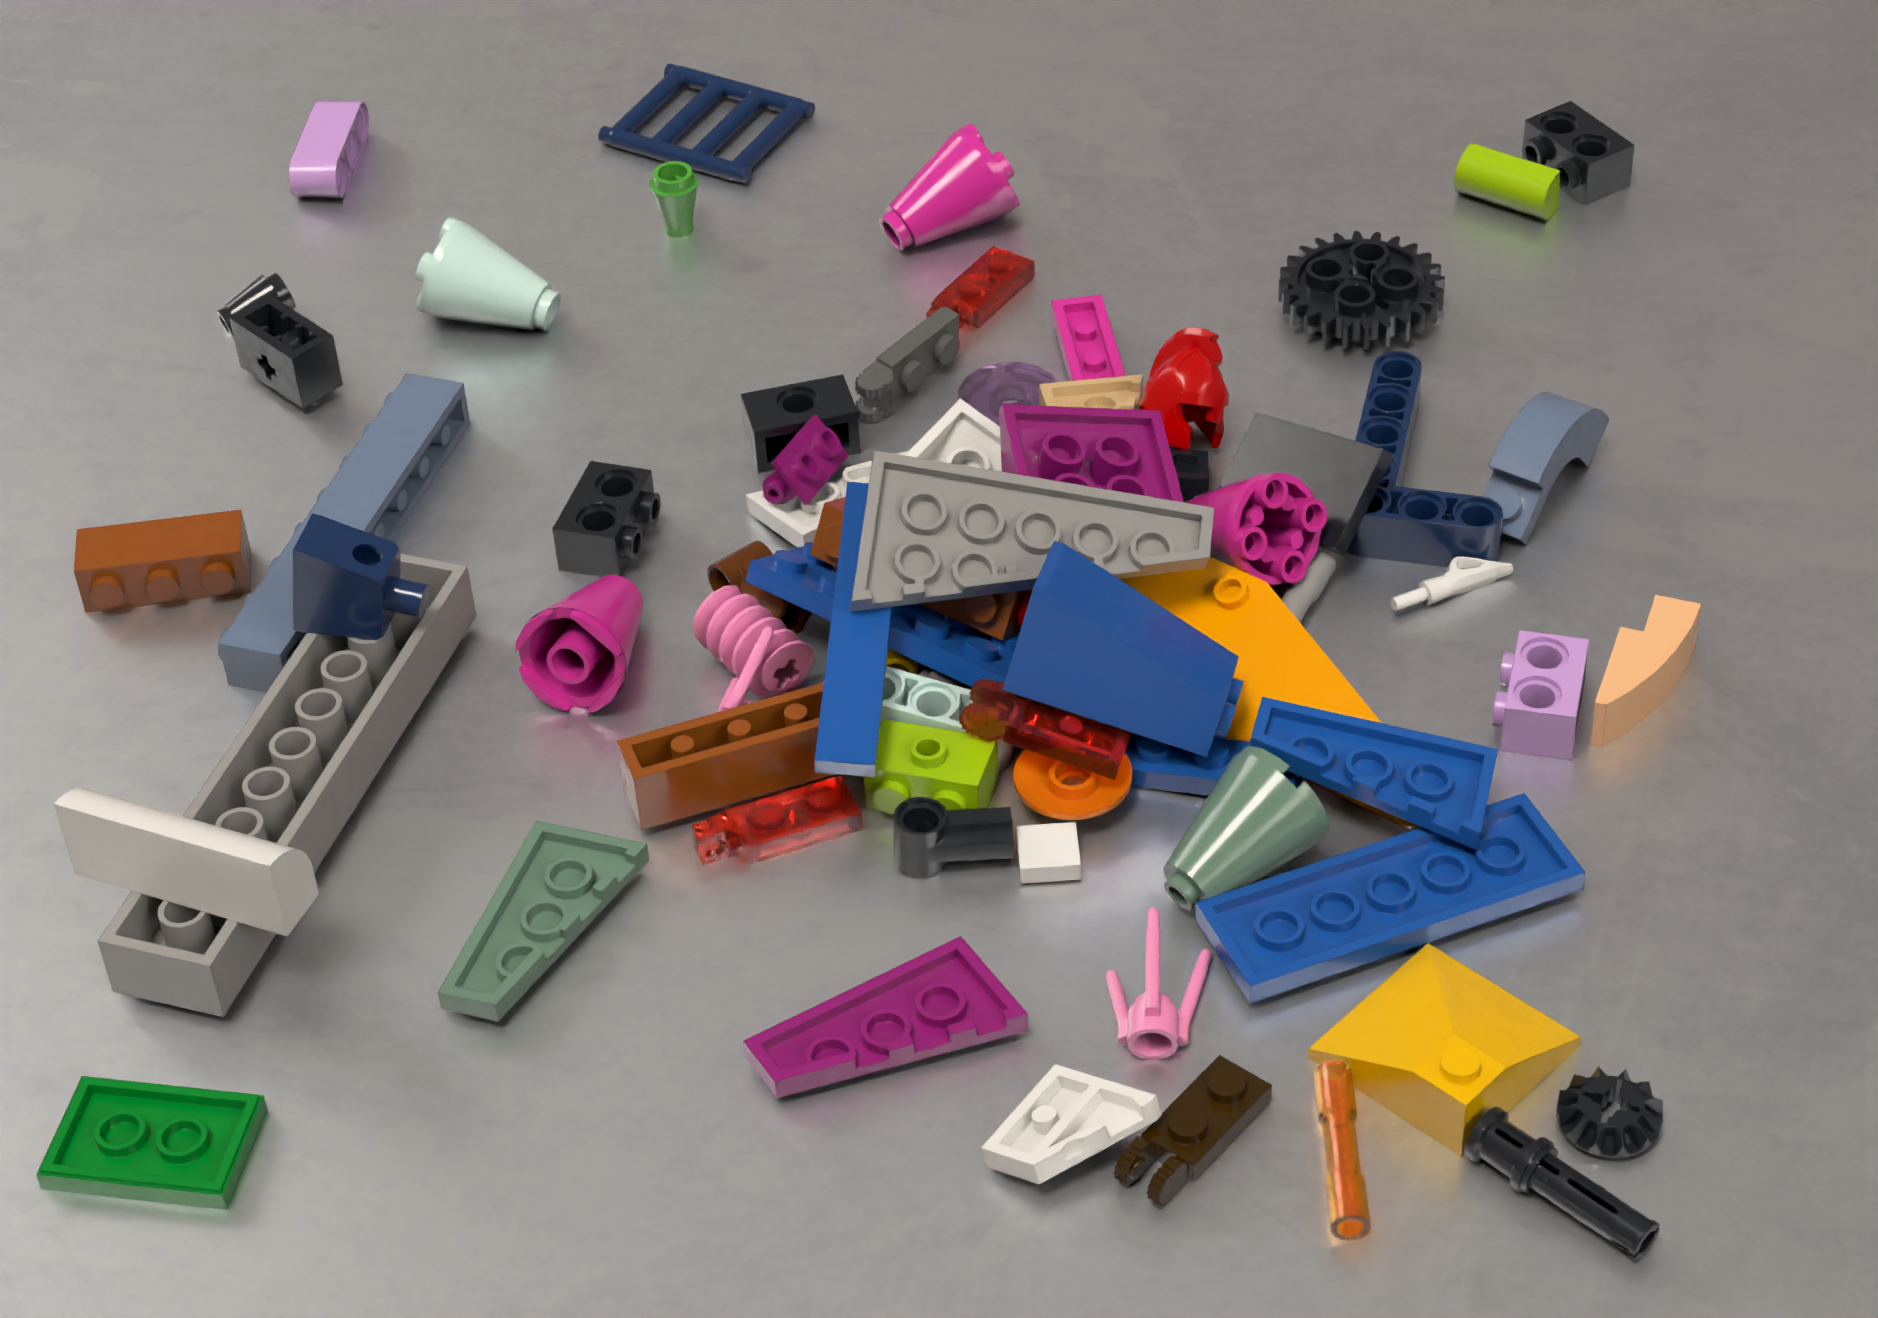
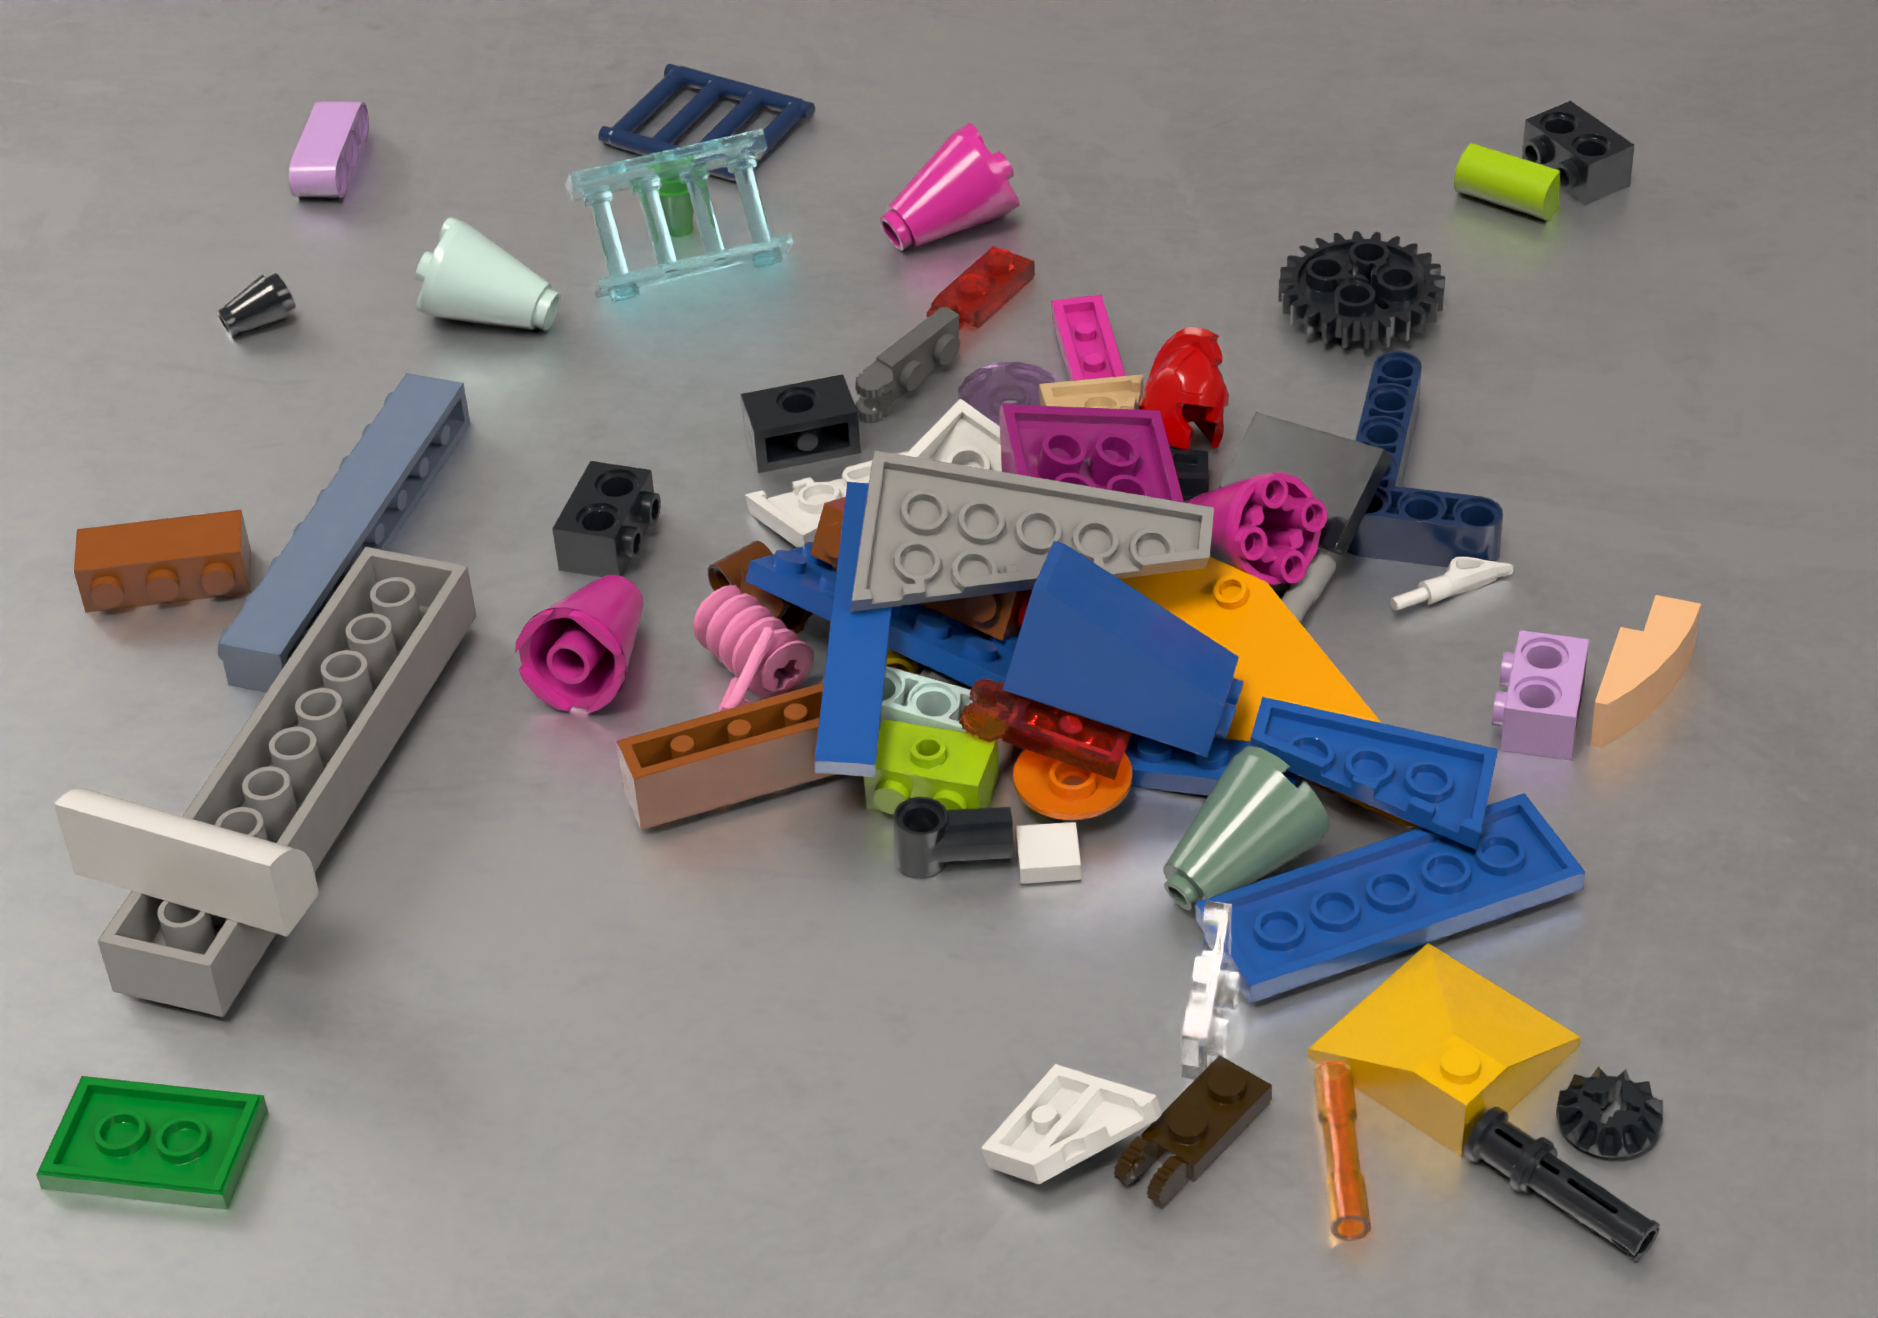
black brick [229,295,343,409] -> none
dark blue torso [293,513,430,640] -> none
sand green wing [438,821,649,1022] -> none
clear red hinge [692,775,863,865] -> none
magenta wing [743,936,1029,1098] -> none
magenta hinge [762,414,849,505] -> none
bright pink plant [1106,907,1212,1060] -> none
sand blue arch [1482,392,1610,545] -> none
none -> clear light blue fence [565,129,794,302]
none -> clear wing [1181,901,1241,1080]

